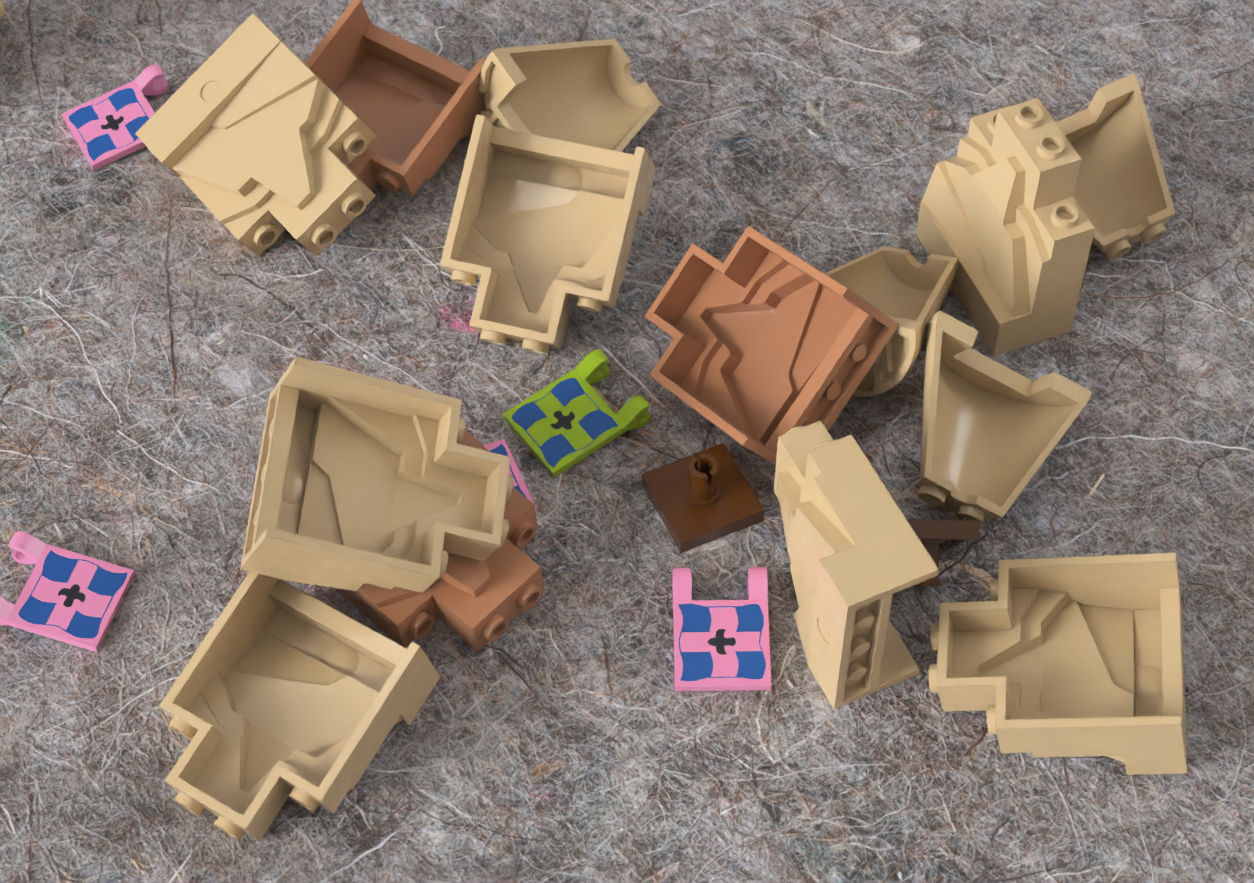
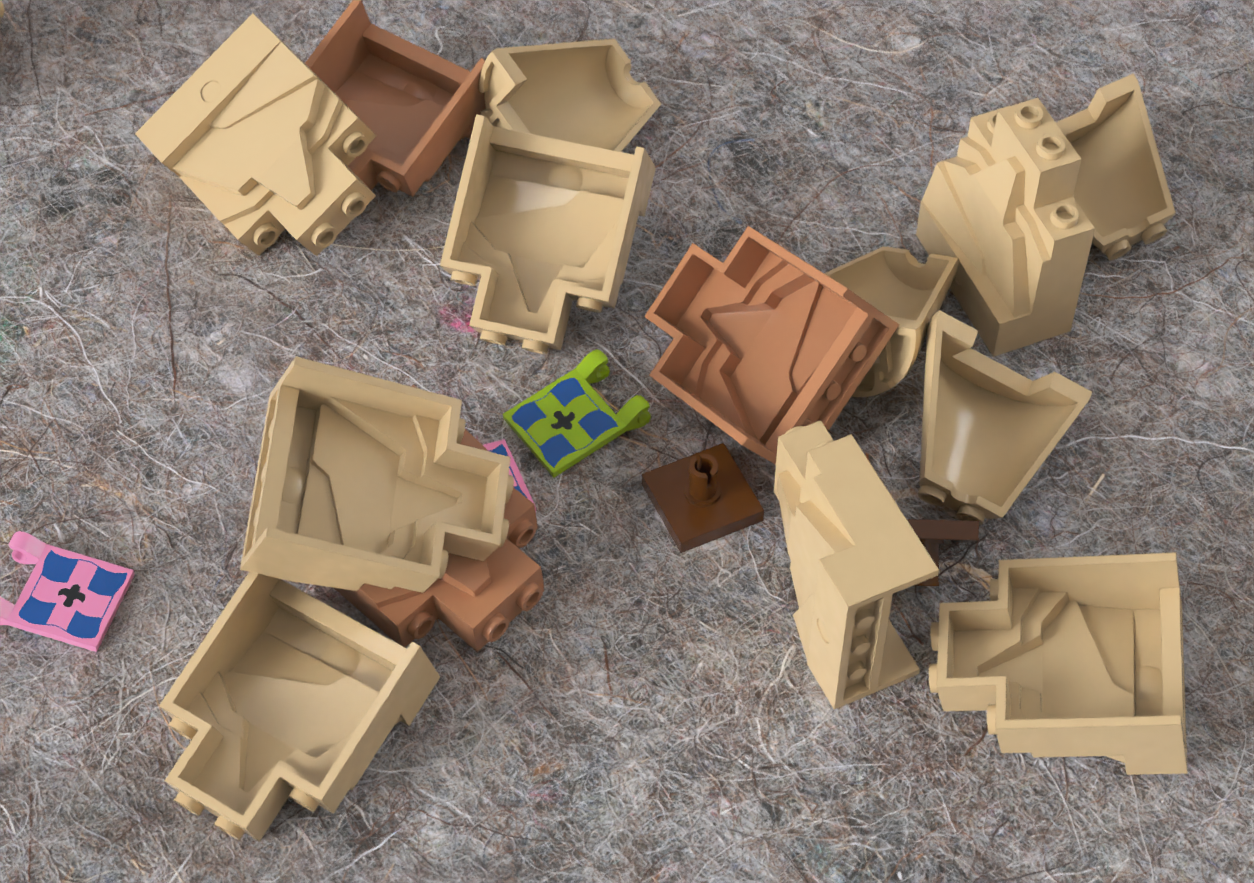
bright pink flag [61,64,169,171] -> none
bright pink flag [672,567,772,691] -> none

